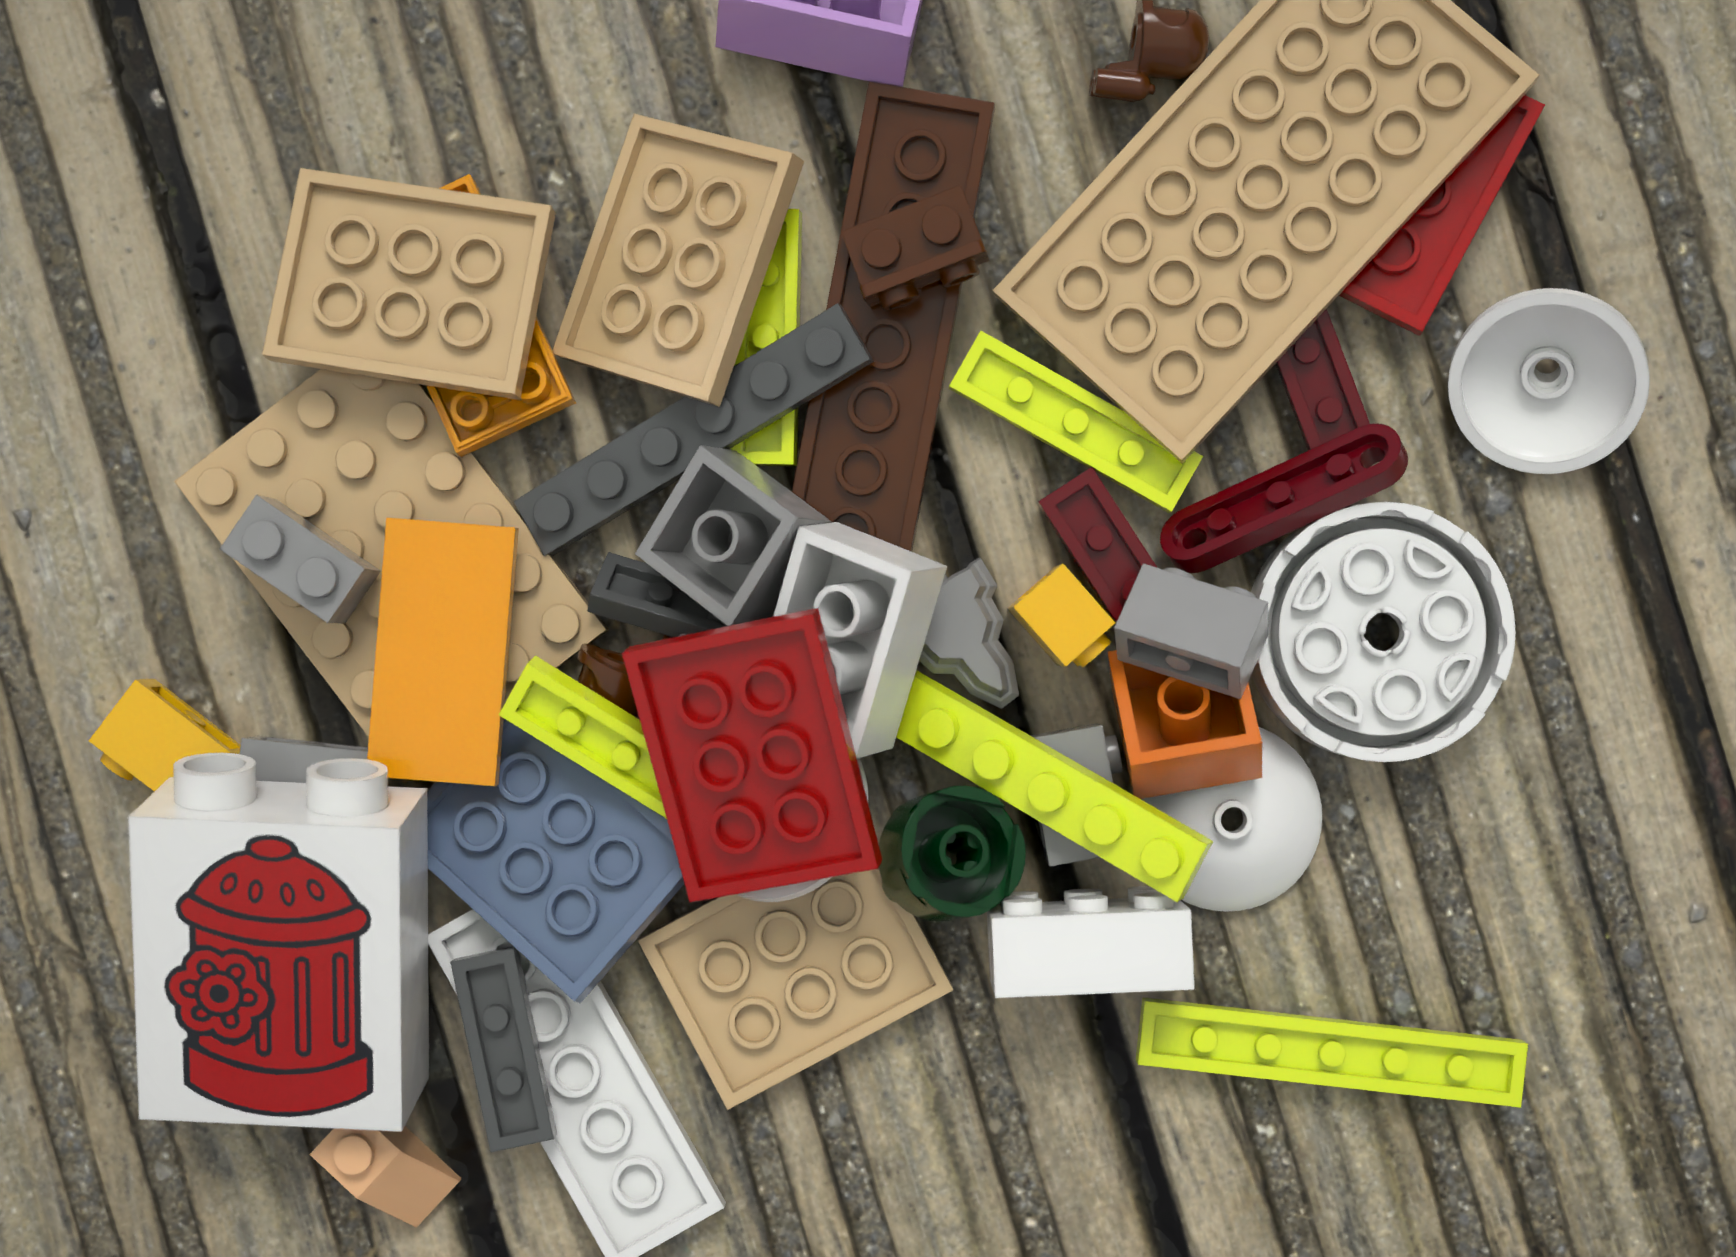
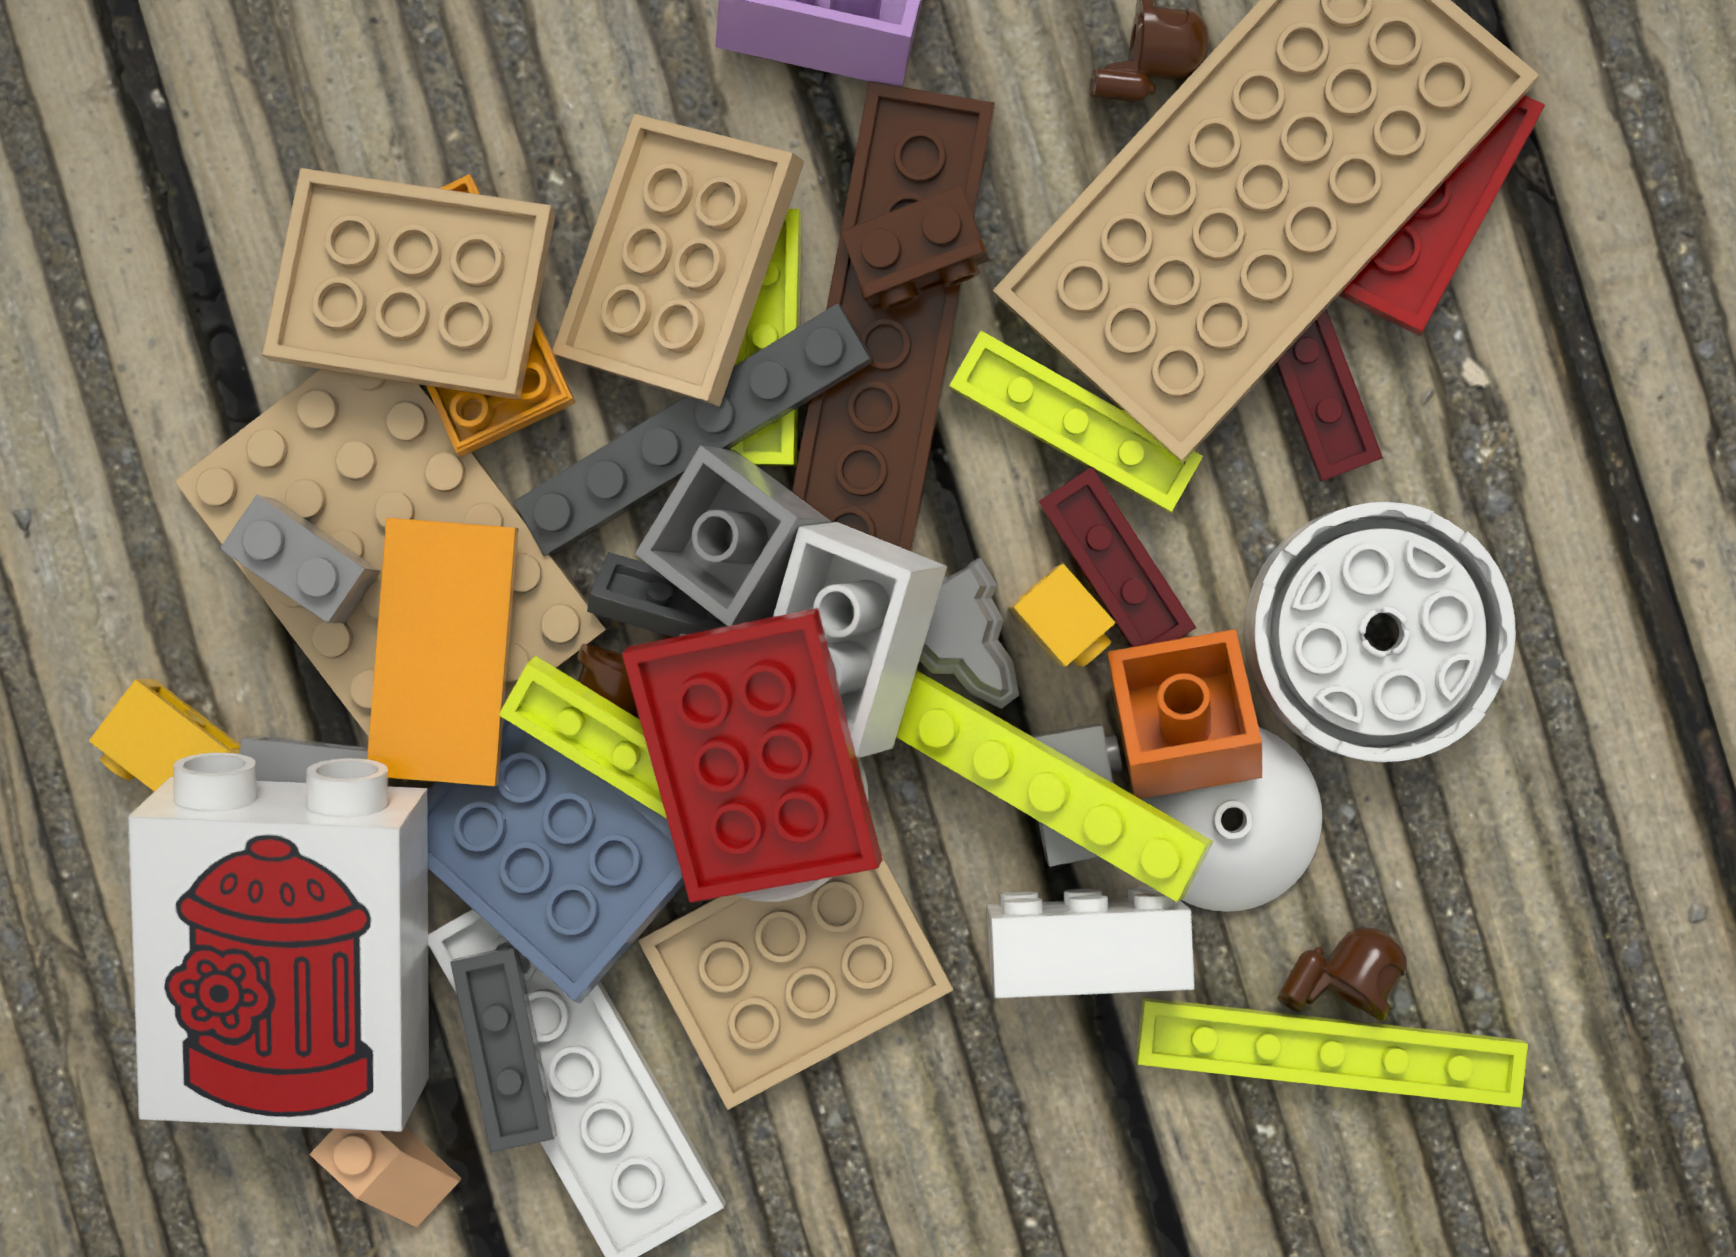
dark green brick [879,785,1026,922] -> none
light grey brick [1114,564,1268,699] -> none
dark red plate [1160,423,1408,573] -> none
white dish [1448,288,1650,474] -> none
none -> reddish brown piece [1277,927,1407,1021]

